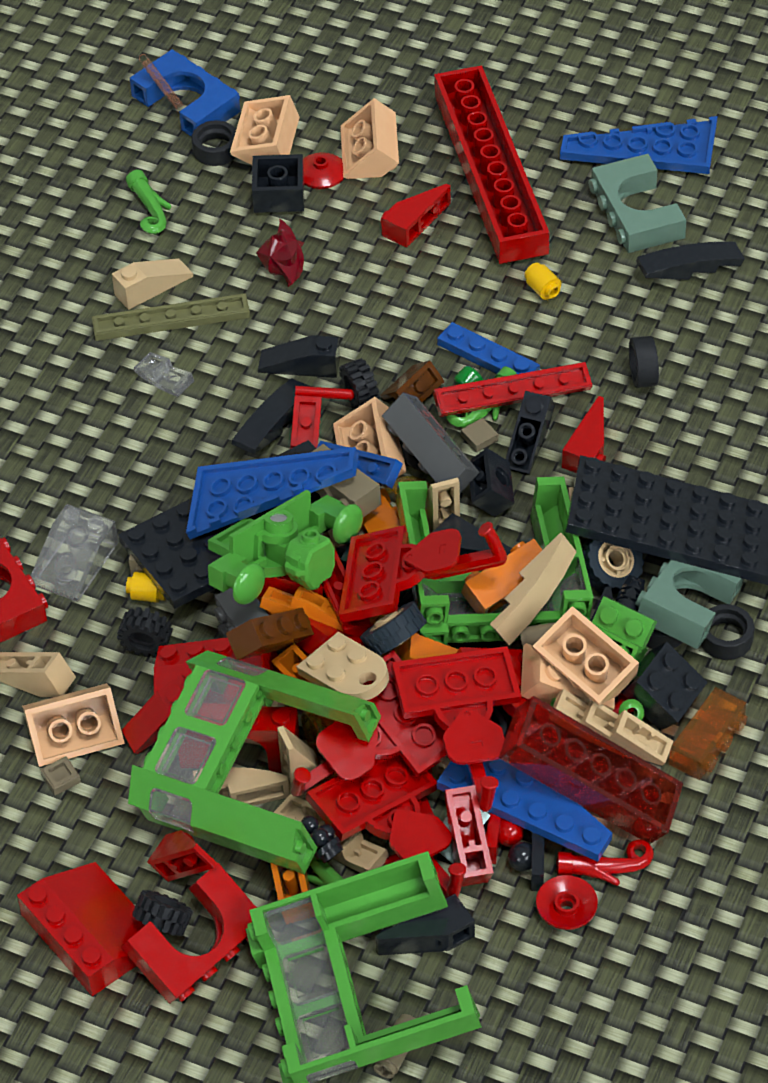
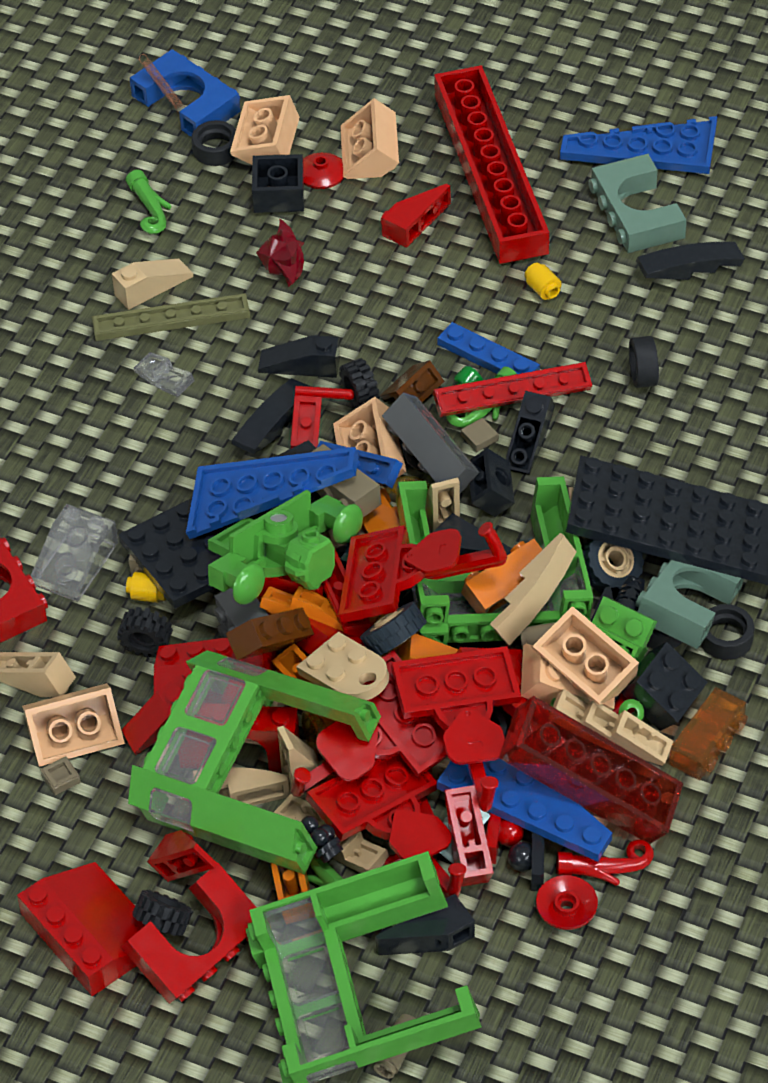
red slope [562,396,606,473] -> none

